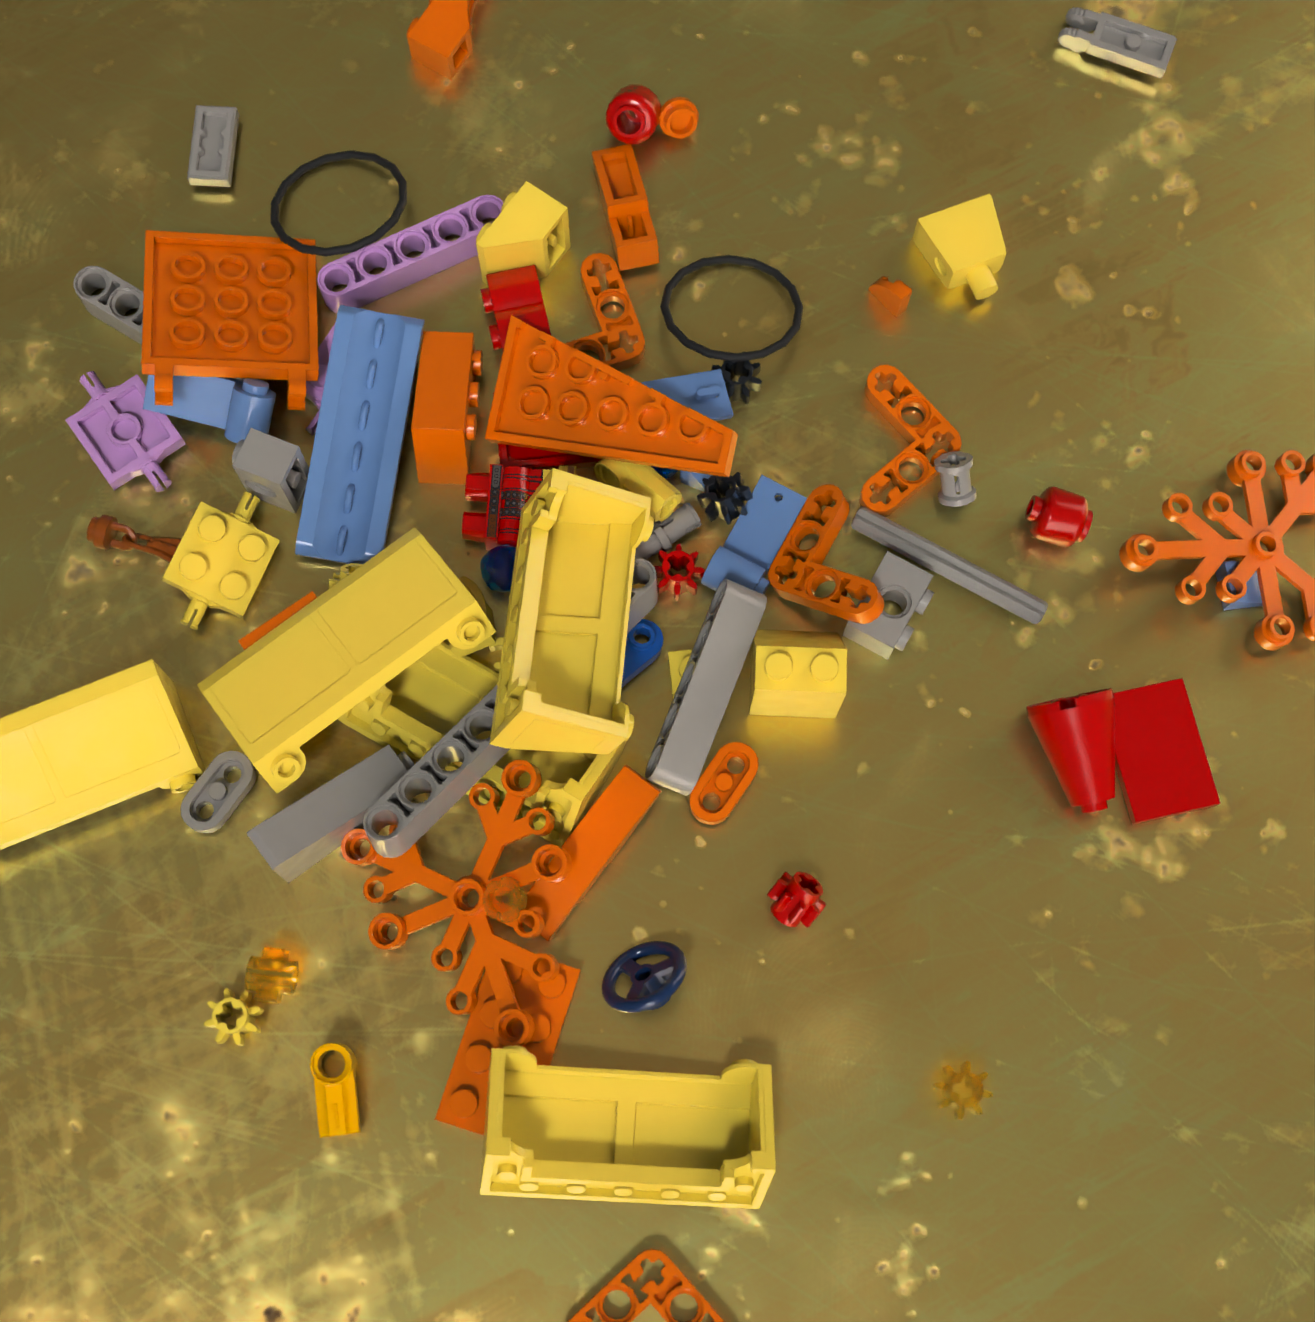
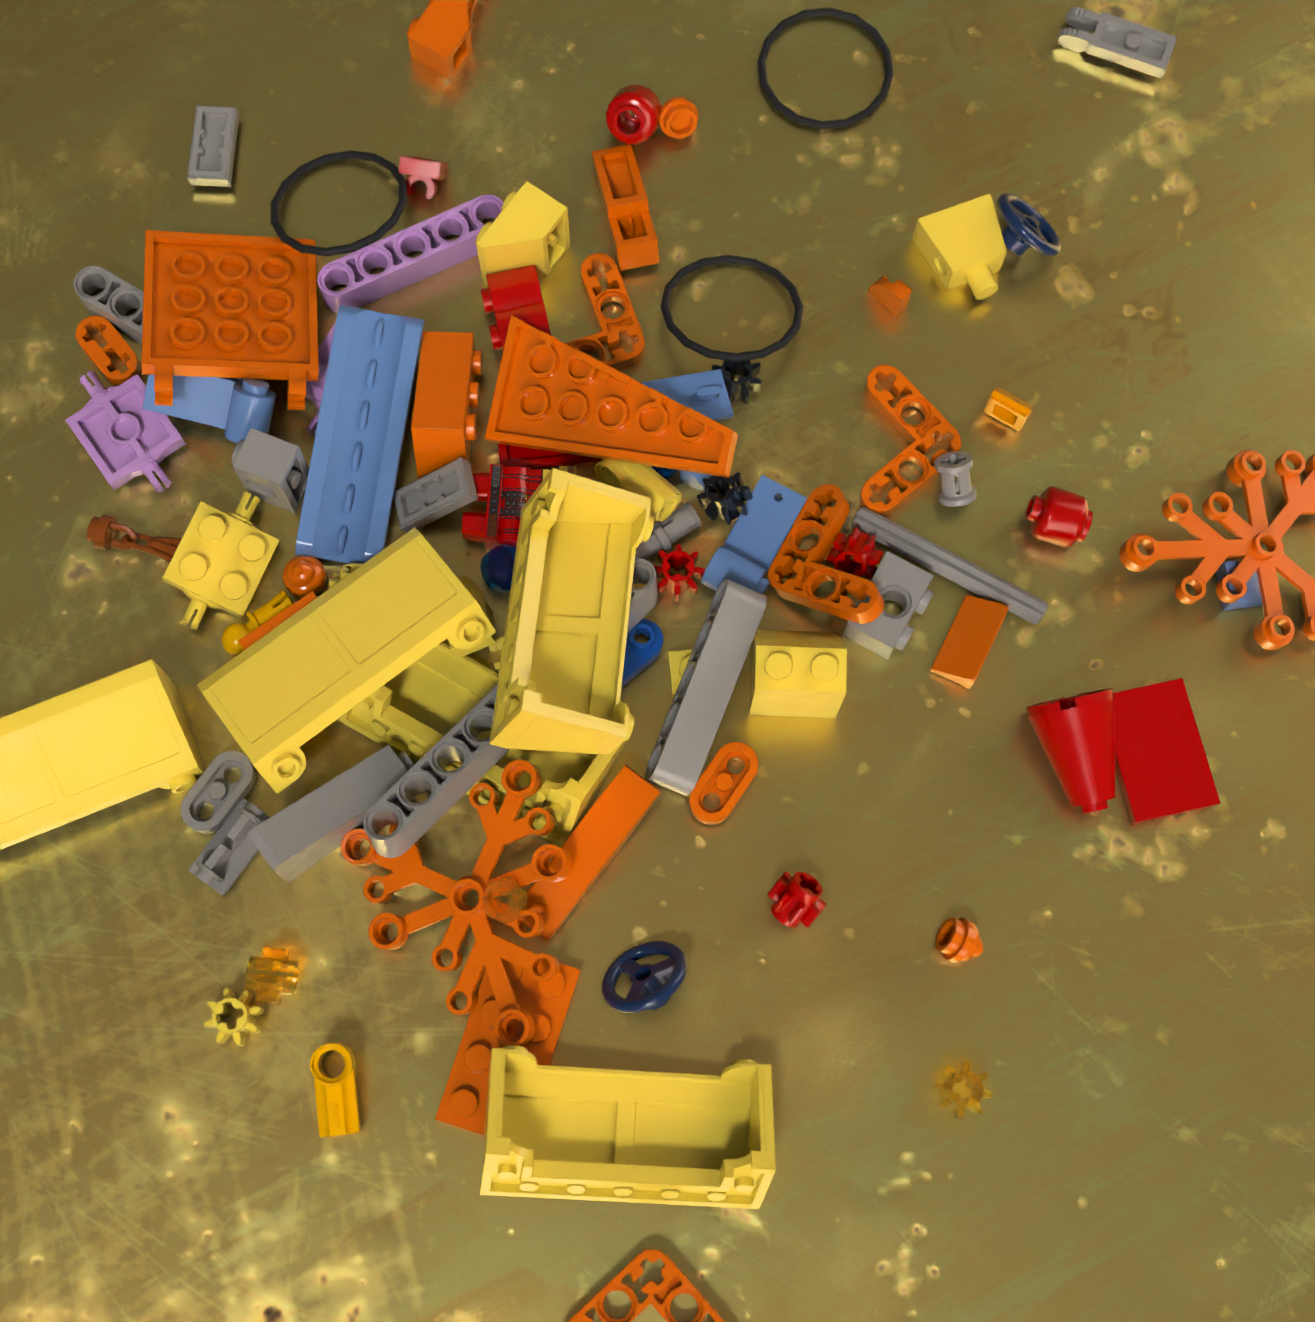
none -> orange beam [76,315,142,386]
none -> light grey hinge [188,798,270,896]
none -> yellow pin [221,590,294,656]
none -> orange plate [282,555,327,598]
none -> light grey plate [394,457,478,532]
none -> tile [398,156,448,199]
none -> black piece [757,8,894,130]
none -> red gear [826,527,884,580]
none -> orange slope [930,595,1009,689]
none -> orange plate [935,917,983,962]
none -> light orange slope [984,387,1034,431]
none -> dark blue piece [997,193,1061,256]

